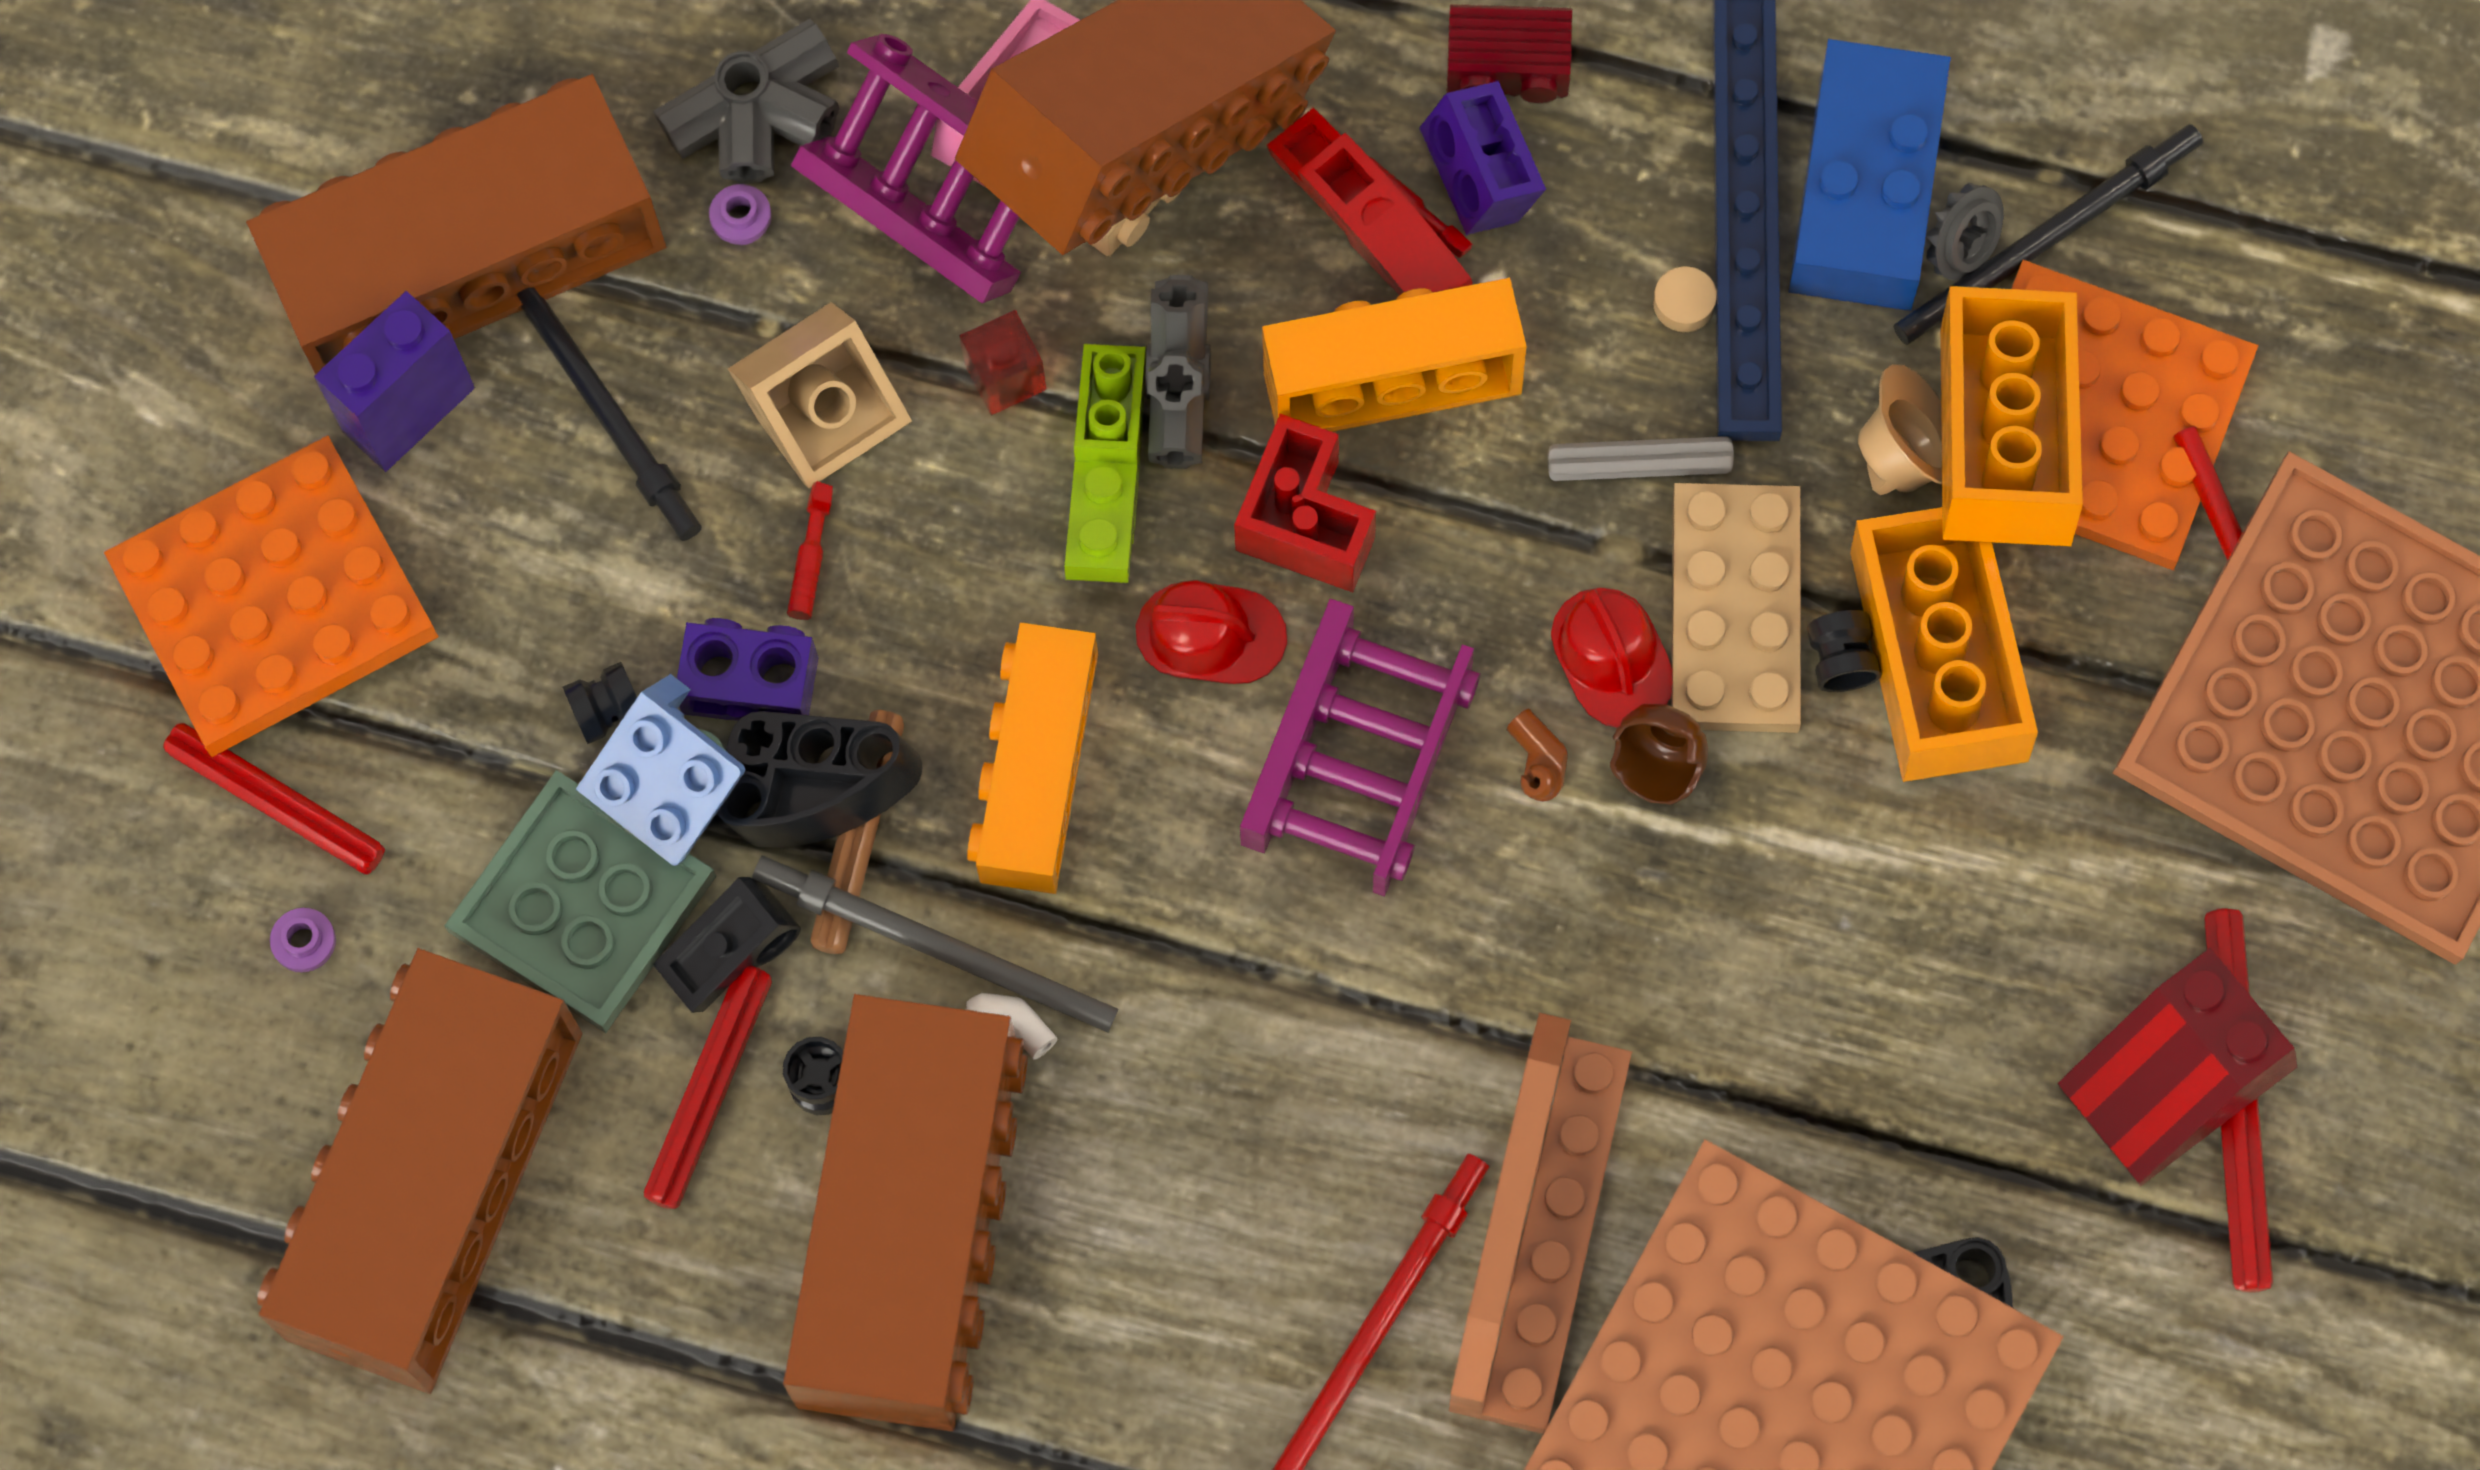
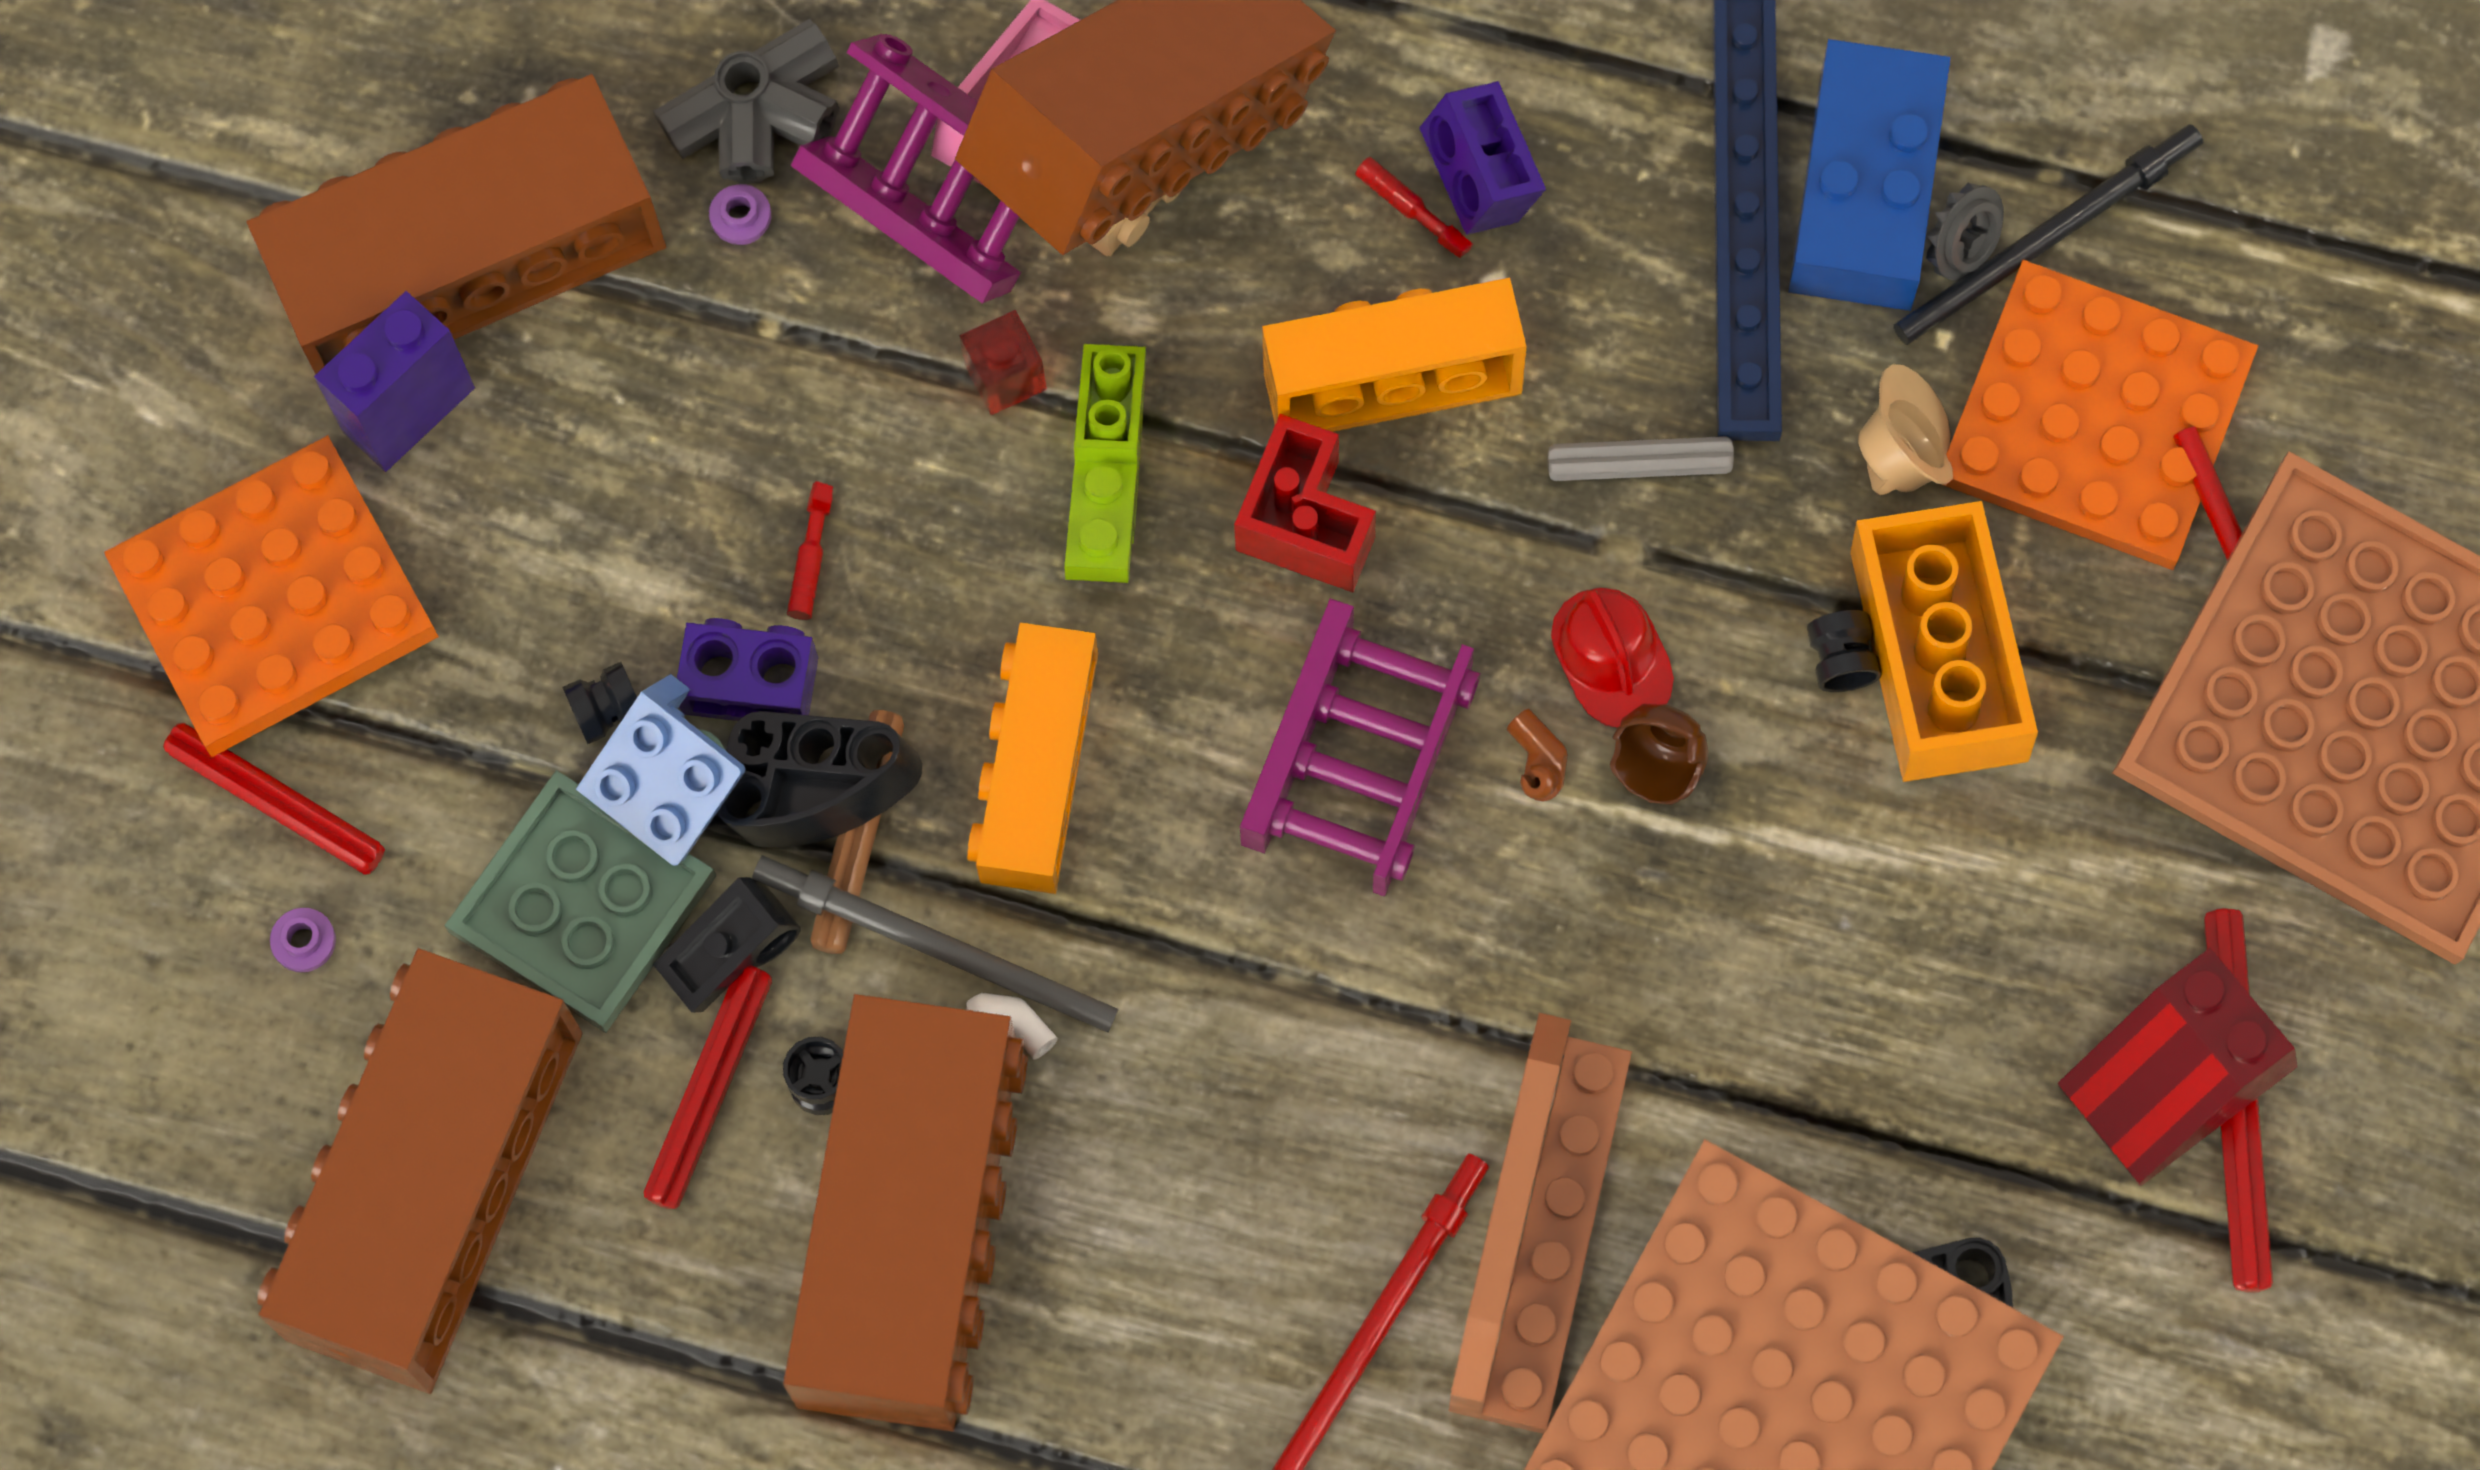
black bar [517,287,702,541] -> none
tan slope [728,302,912,488] -> none
red piece [1136,580,1287,684] -> none
dark grey piece [1146,275,1211,469] -> none
red slope [1267,107,1473,295] -> none
dark red brick [1447,4,1572,104] -> none
tan tile [1653,266,1717,332] -> none
tan plate [1671,483,1801,733] -> none
light orange brick [1940,286,2083,547] -> none

